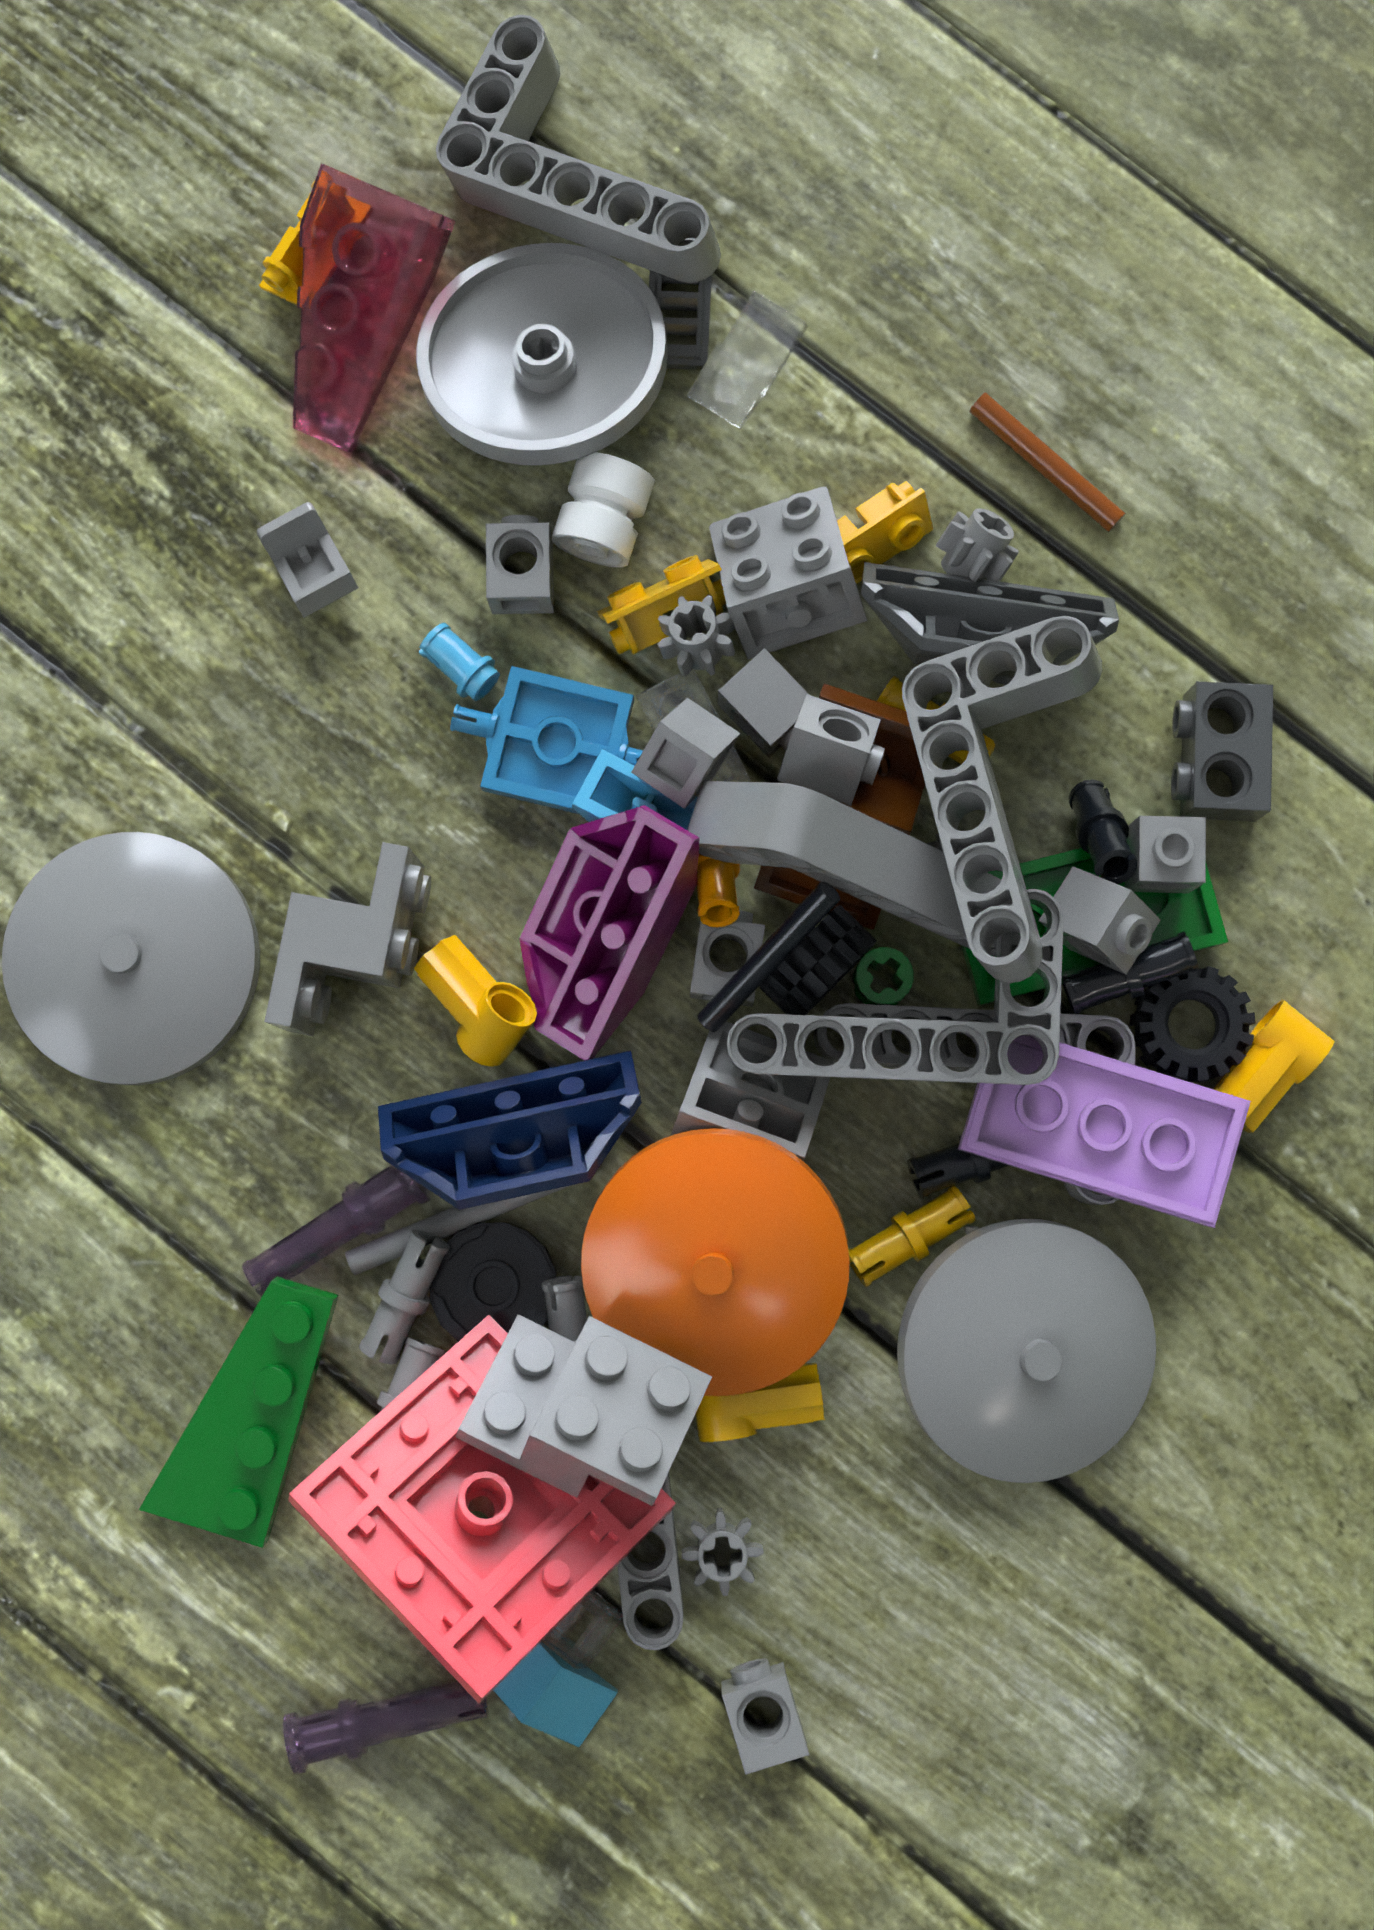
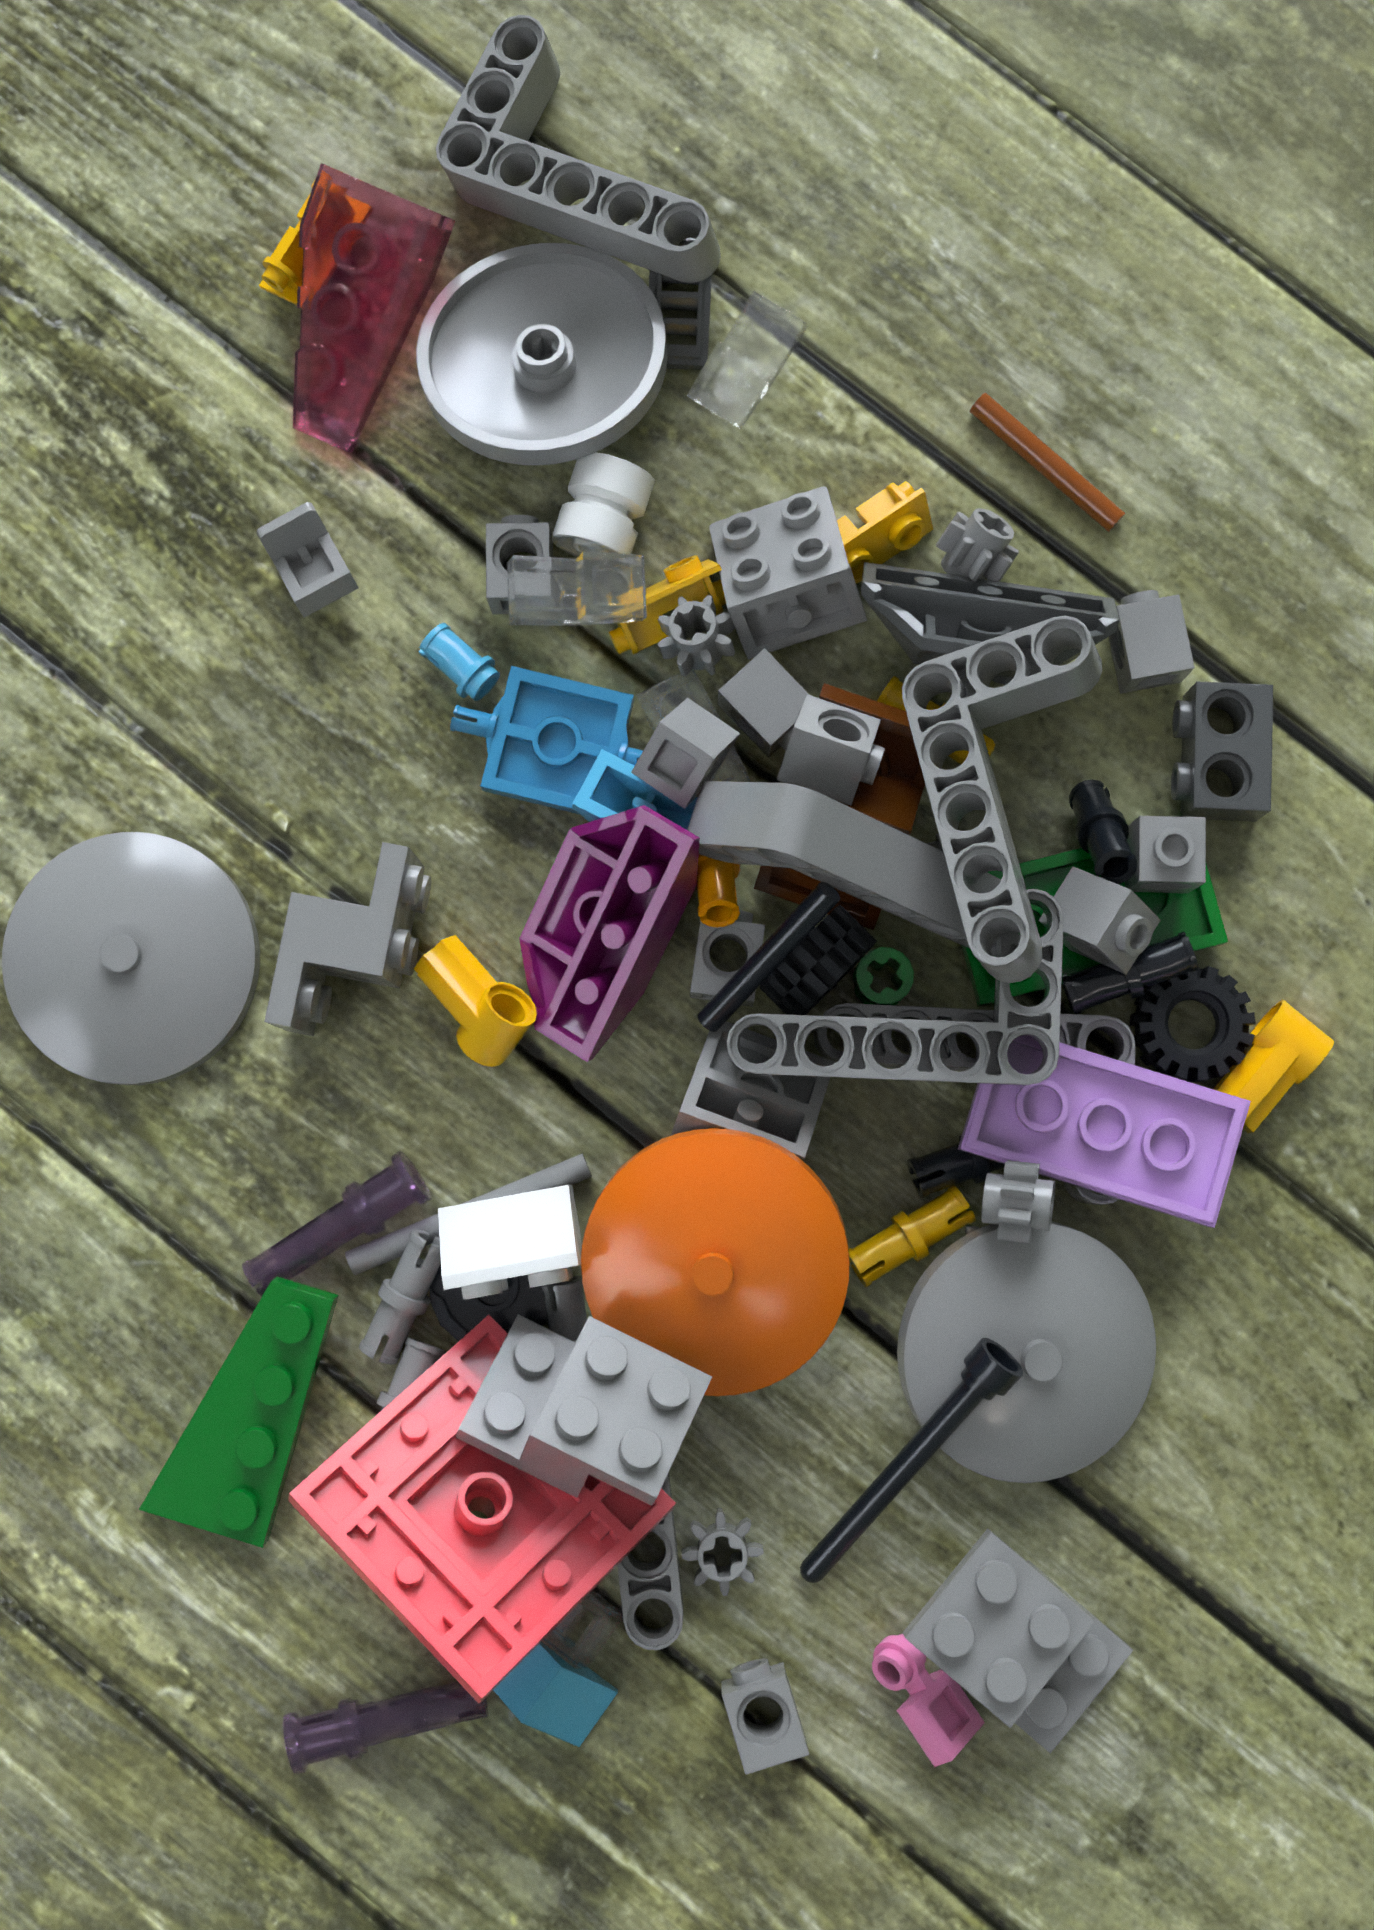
dark blue wedge [378,1051,642,1210] -> none
yellow piece [695,1363,825,1442] -> none
none -> white slope [438,1185,582,1300]
none -> clear slope [507,551,647,626]
none -> black piece [800,1338,1023,1583]
none -> bright pink plate [872,1634,985,1767]
none -> light grey bracket [903,1528,1133,1754]
none -> light grey gear [982,1160,1055,1244]
none -> light grey brick [1109,590,1195,694]

